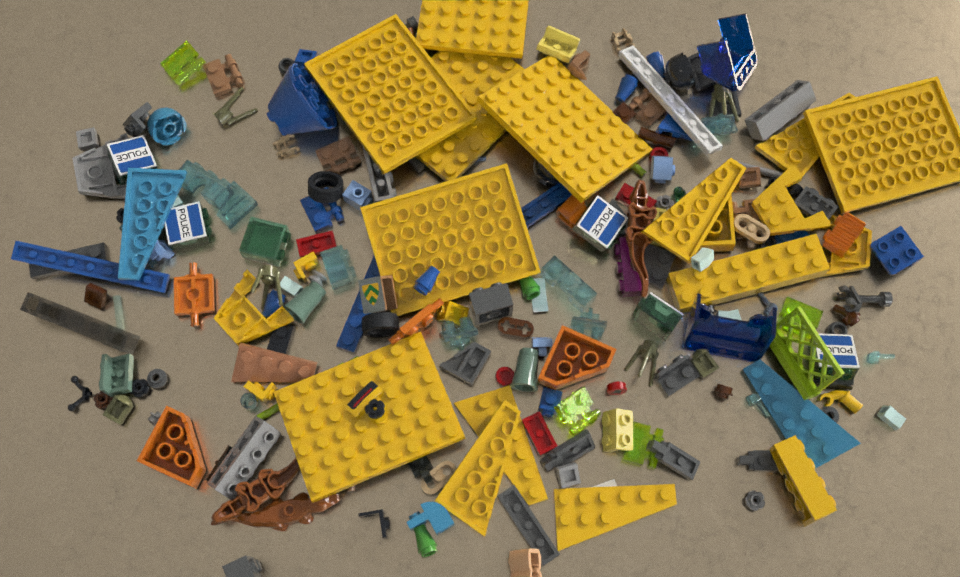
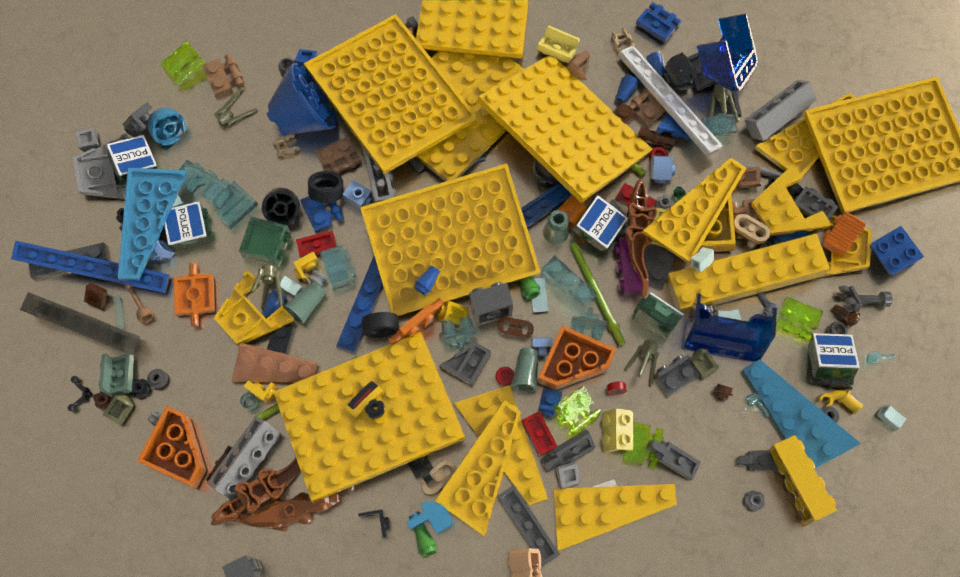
piece [358,275,398,314] -> none
lime fence [762,306,845,400] -> none
none -> medium nougat hinge [124,284,154,323]
none -> black cylinder [261,187,300,226]
none -> sand green plant [543,210,569,244]
none -> lime bar [570,242,626,346]
none -> blue plate [636,2,682,43]

